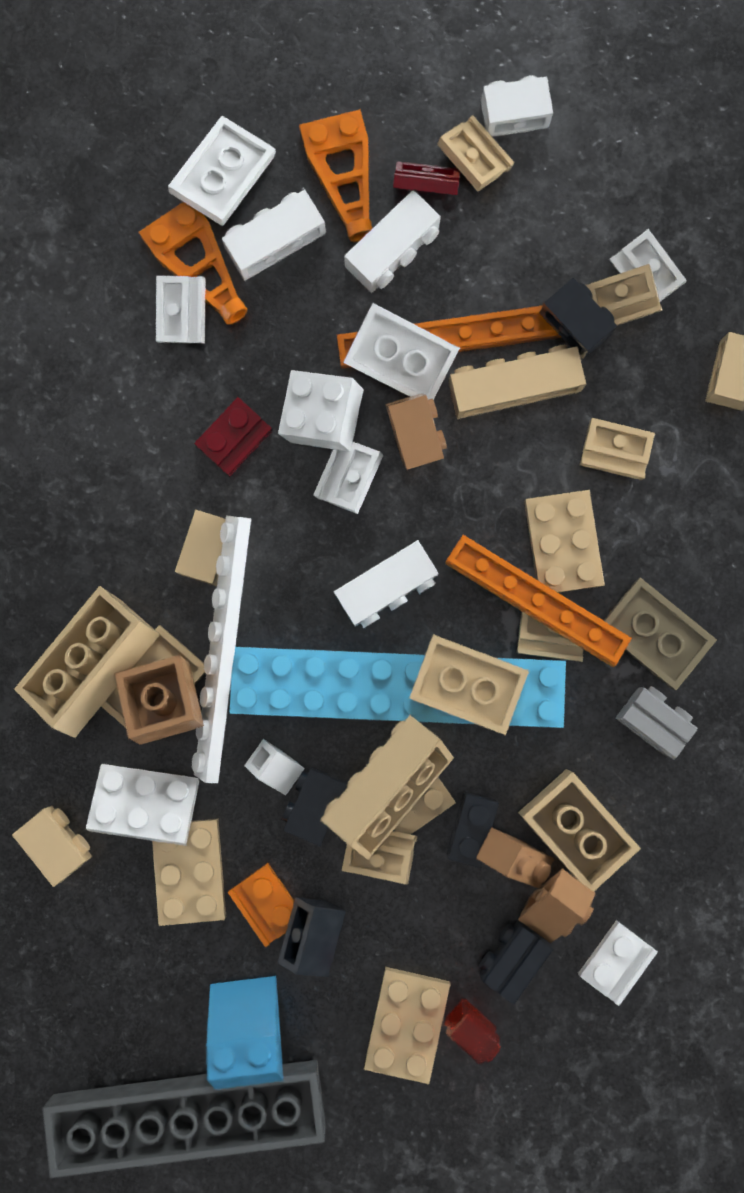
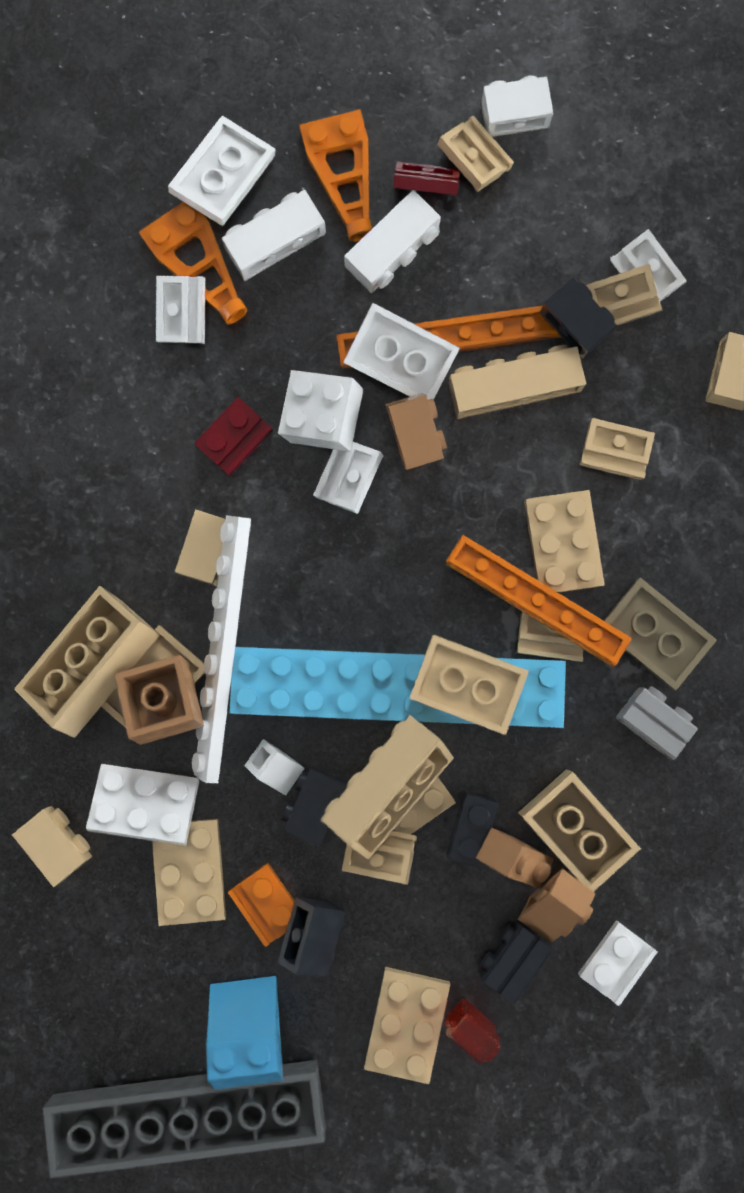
white brick [334,540,439,628] -> none

